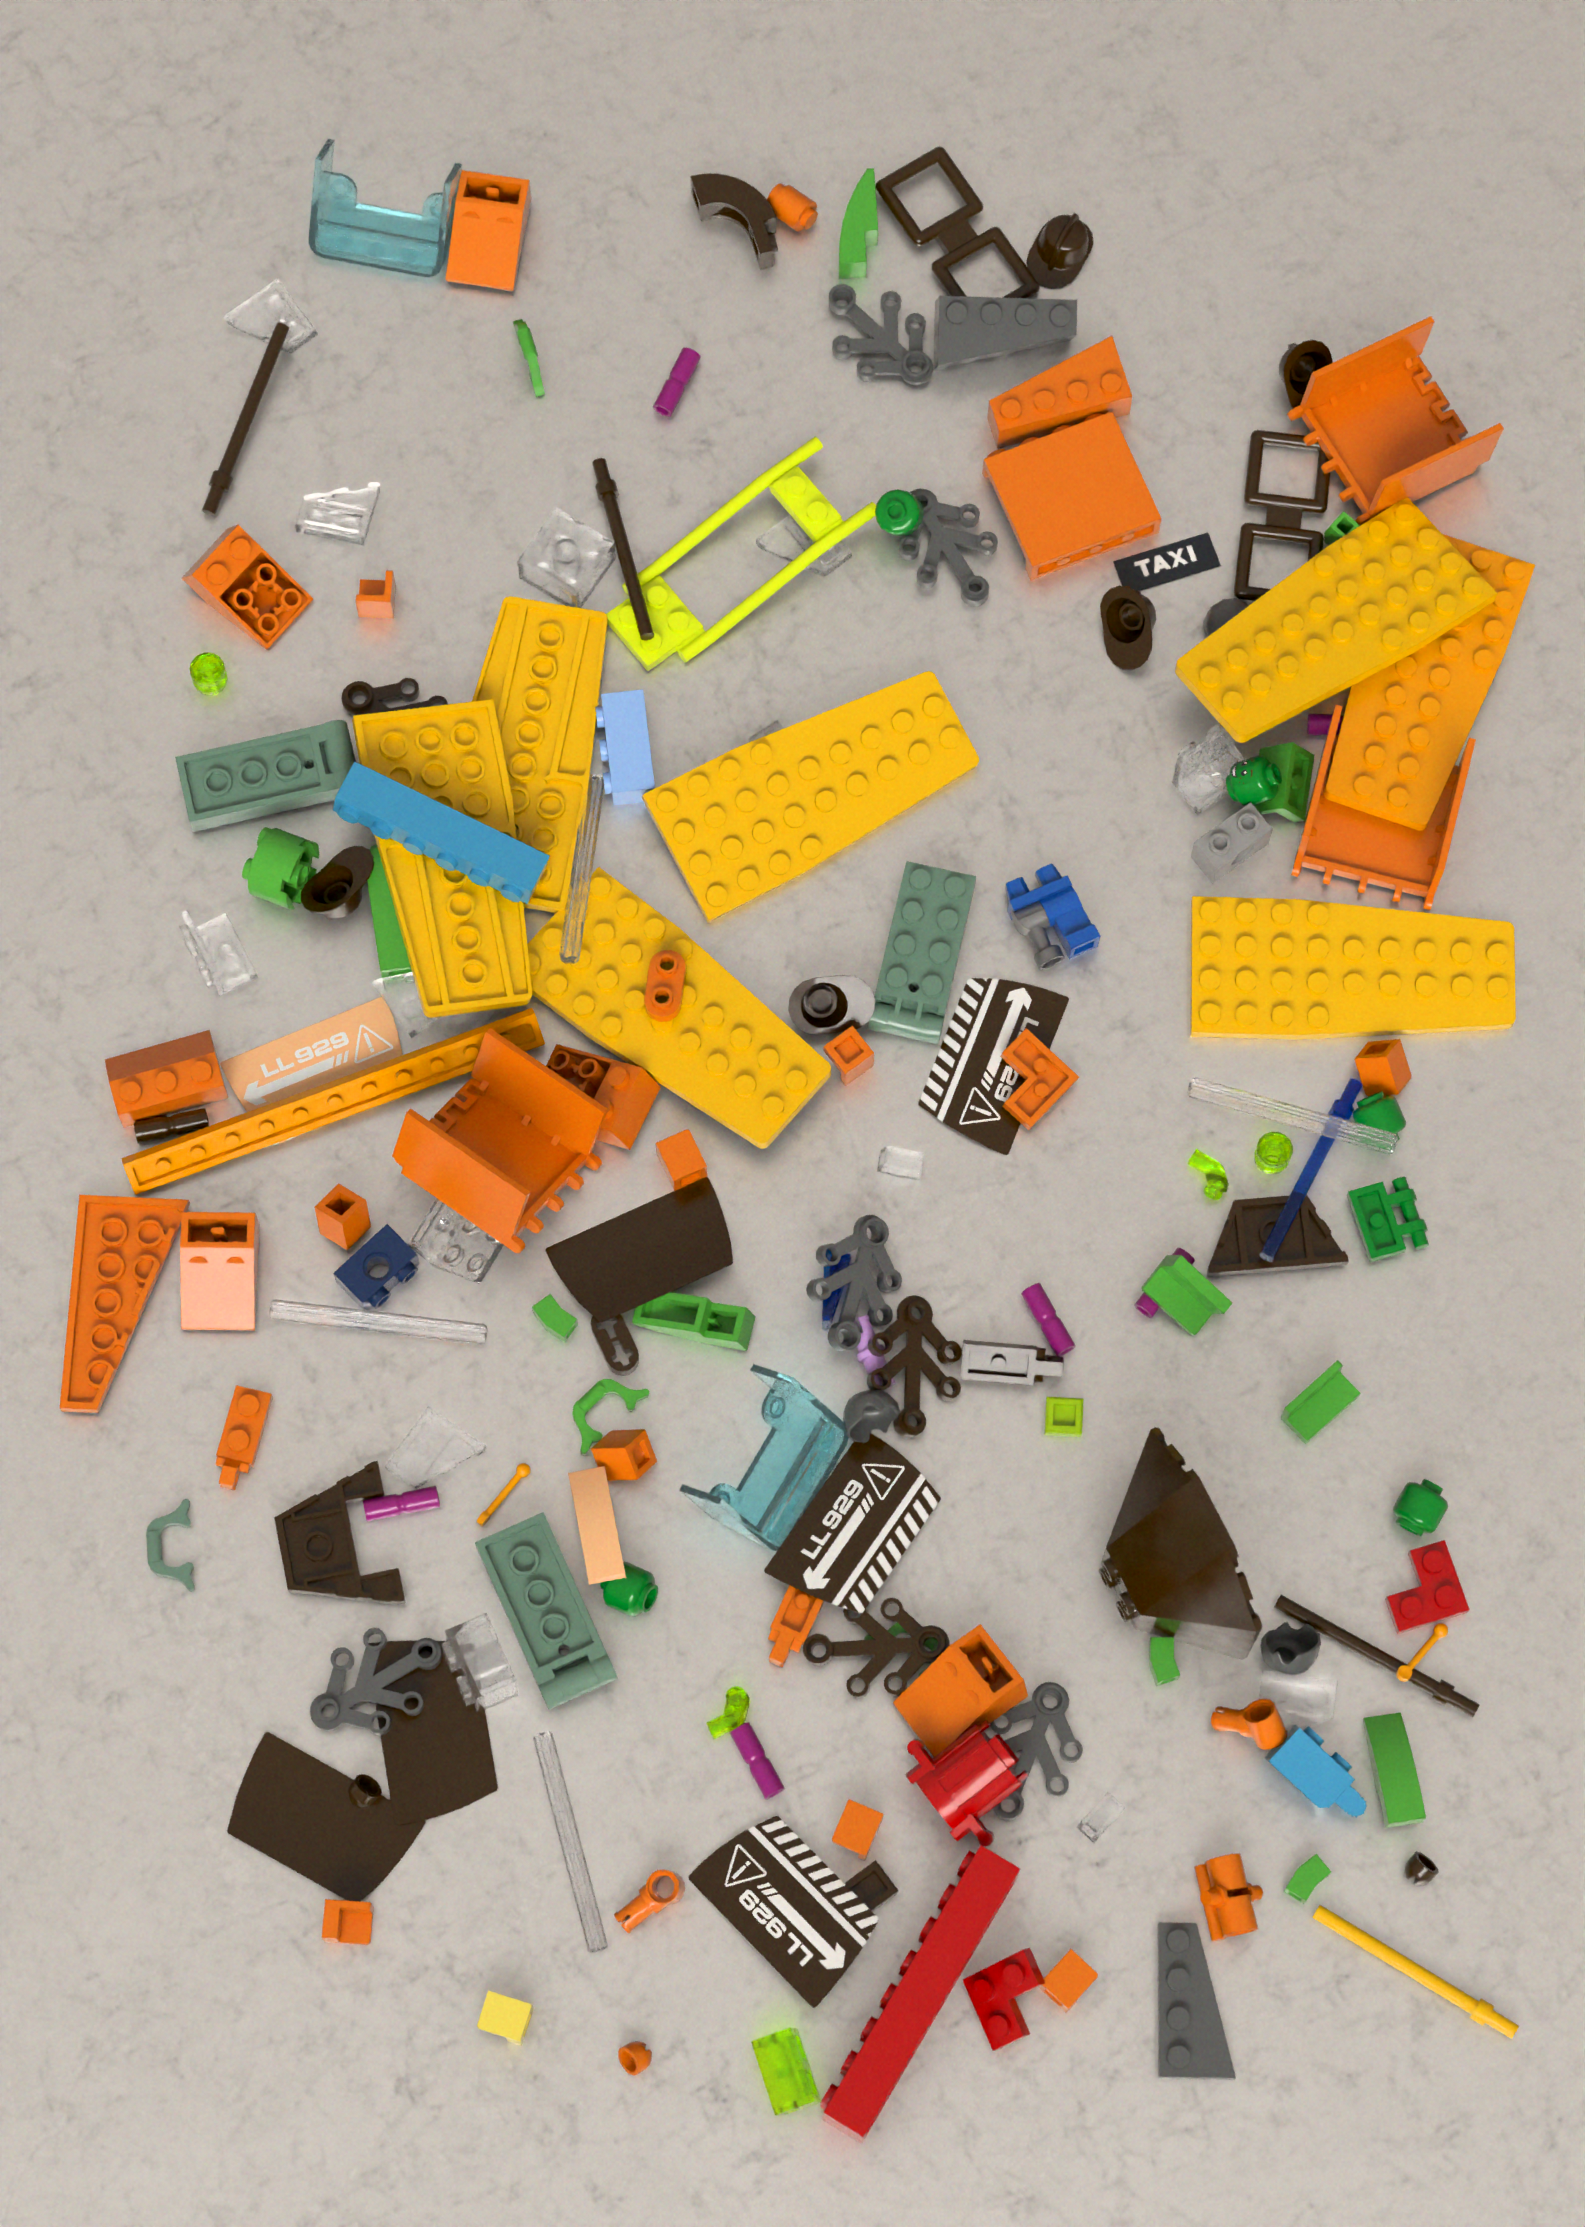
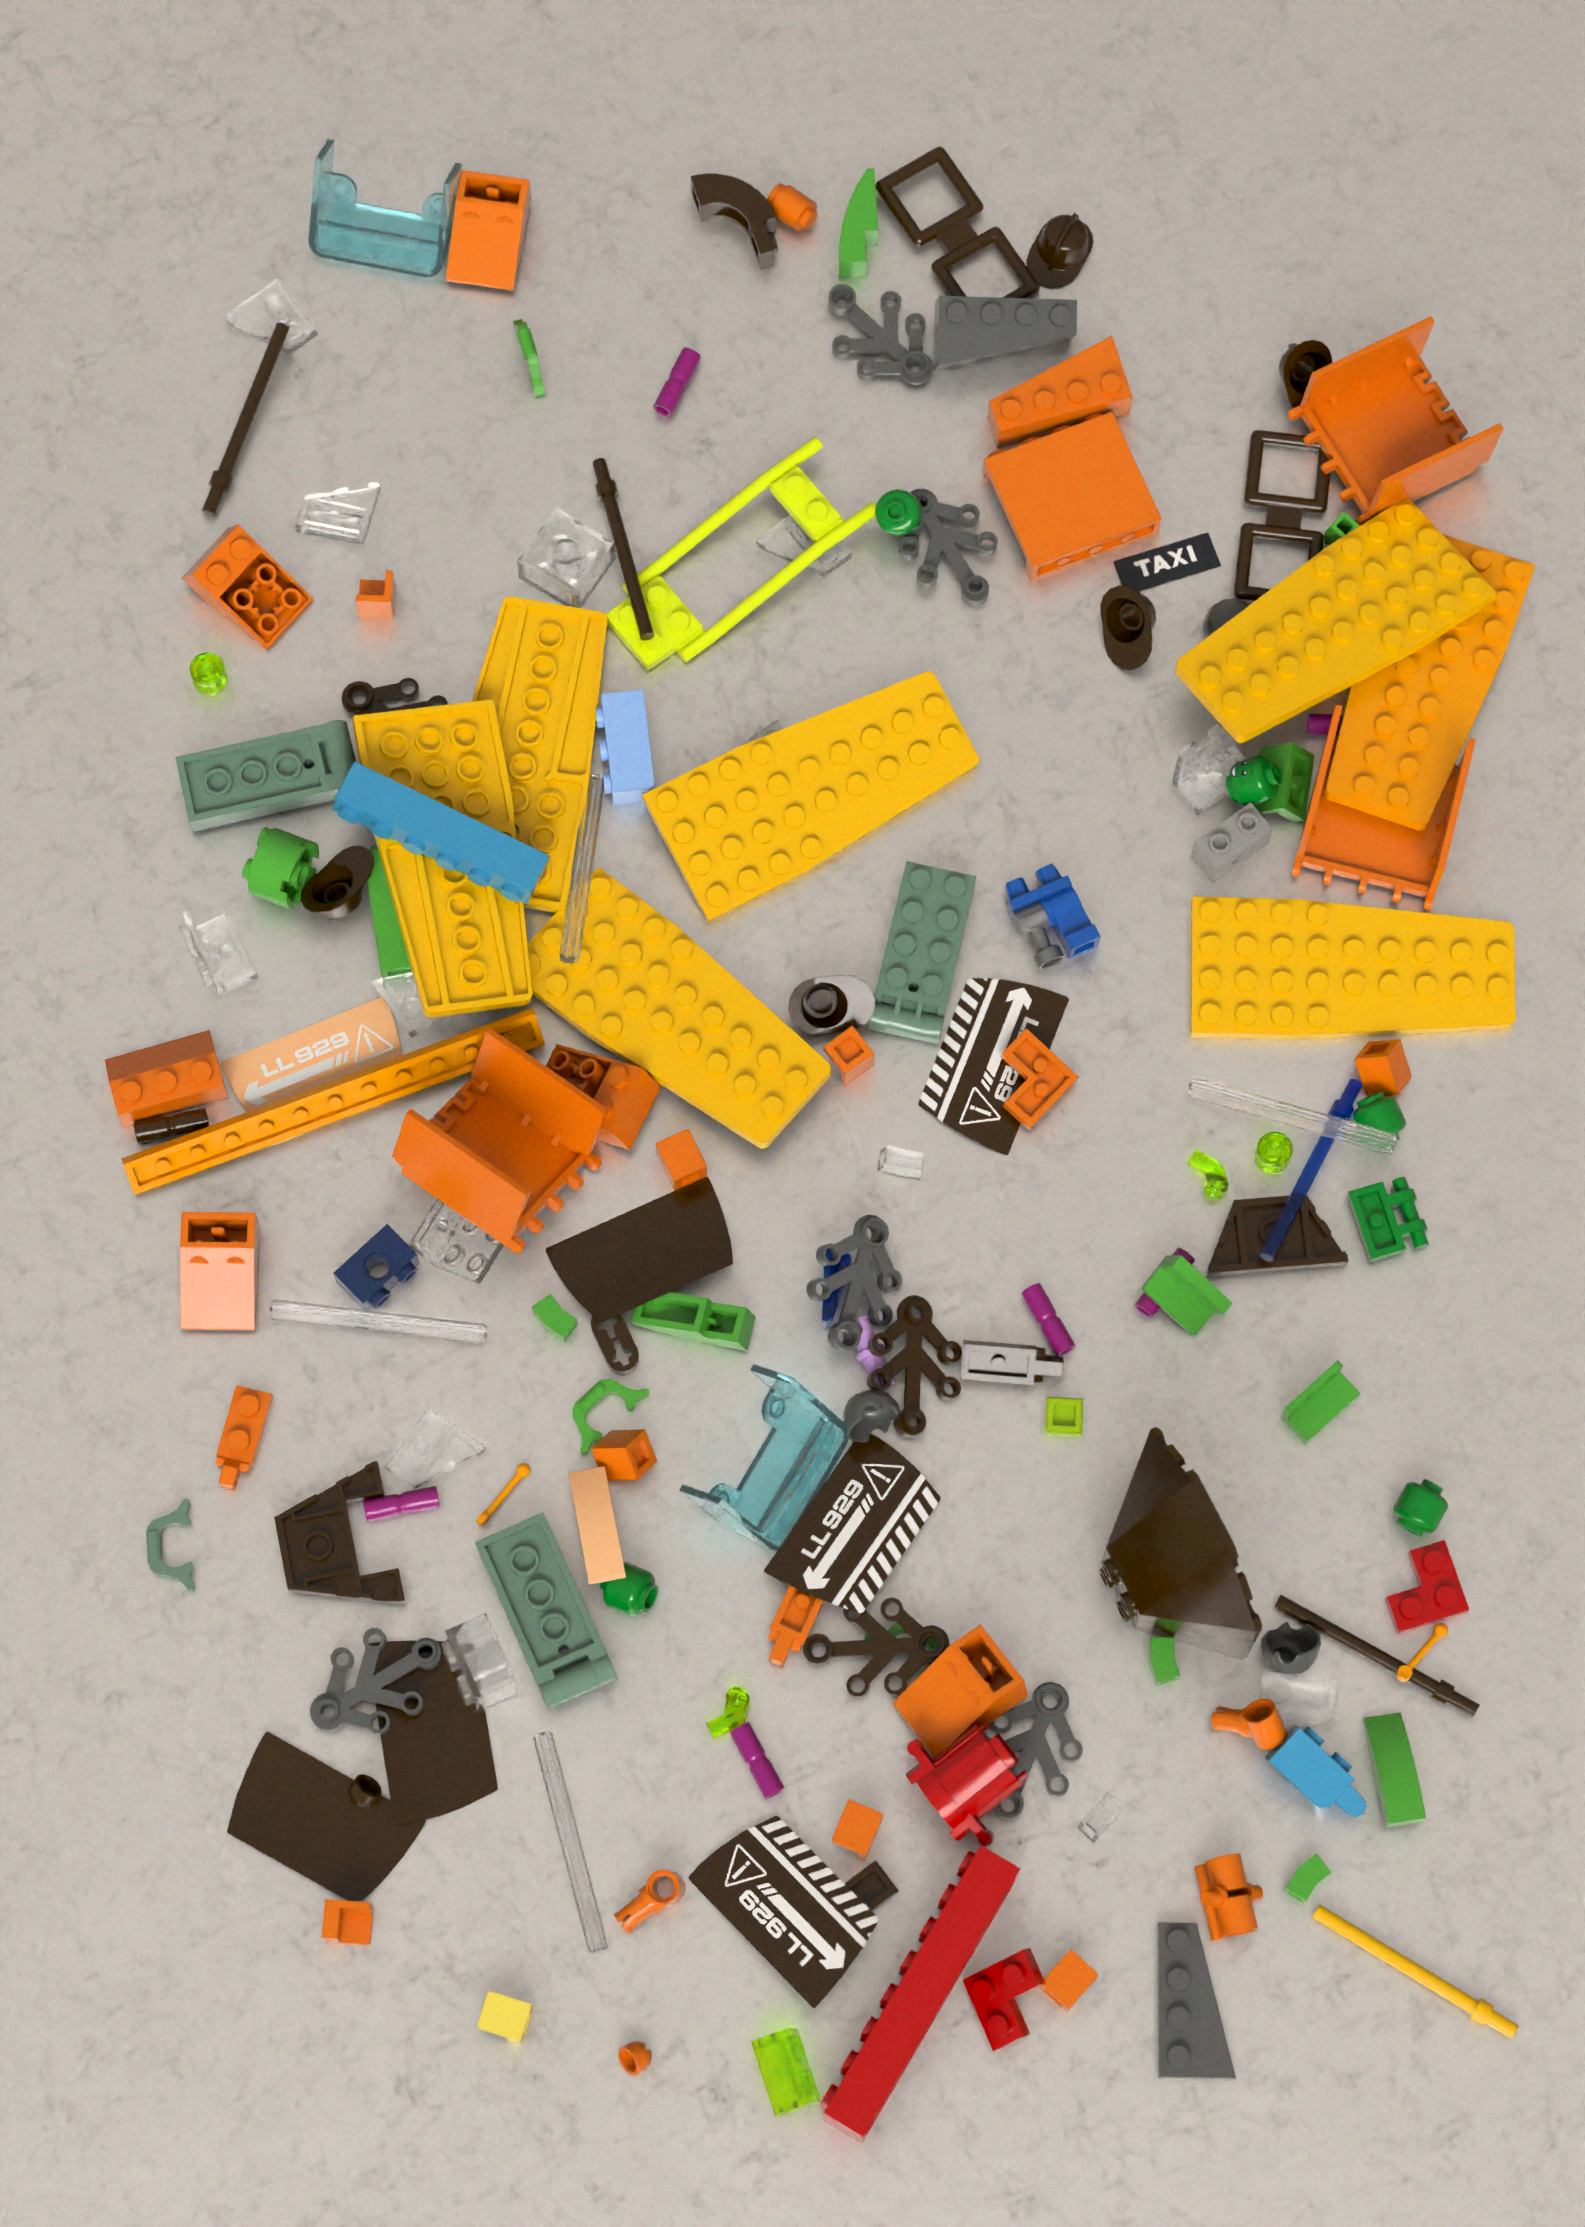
orange wing [60,1195,190,1413] -> none
orange brick [315,1183,371,1250] -> none
orange plate [644,950,686,1022] -> none
dark brown hinge [1404,1852,1439,1886] -> none

